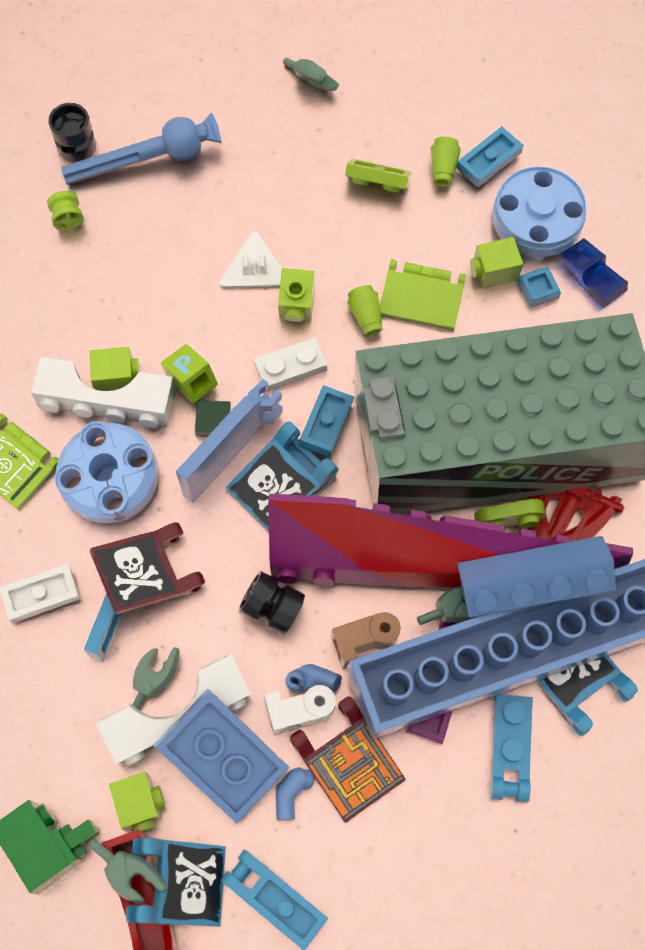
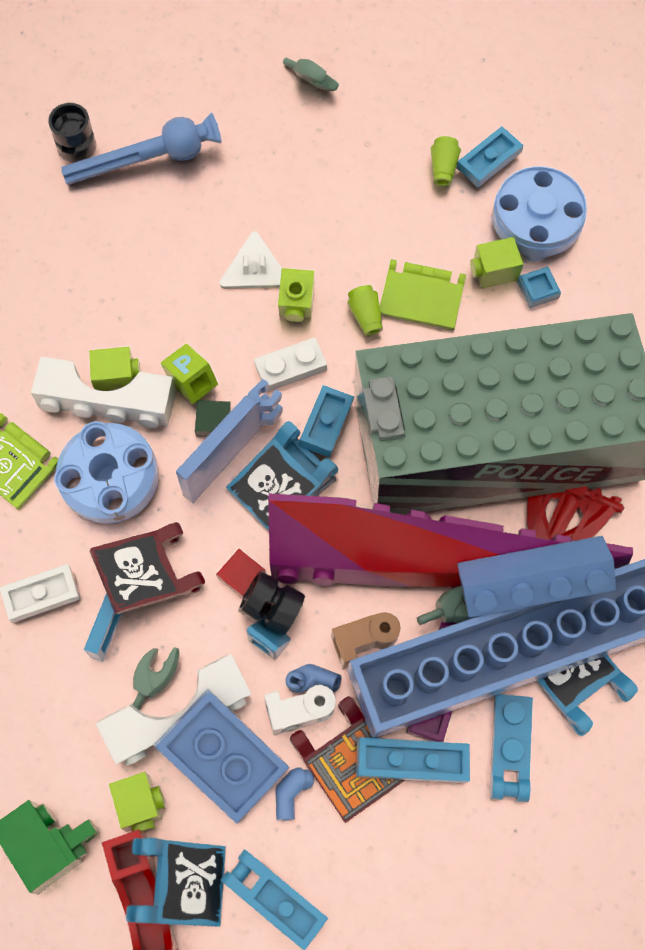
lime wheel [47,191,84,230] -> none
sand green hand [88,839,167,903] -> none
lime plate [345,158,412,192] -> none
lime plate [474,499,546,532] -> none
clear blue slope [560,238,628,308] -> none
none -> red tile [216,548,266,599]
none -> dark azure slope [246,619,291,660]
none -> dark azure plate [356,737,470,783]

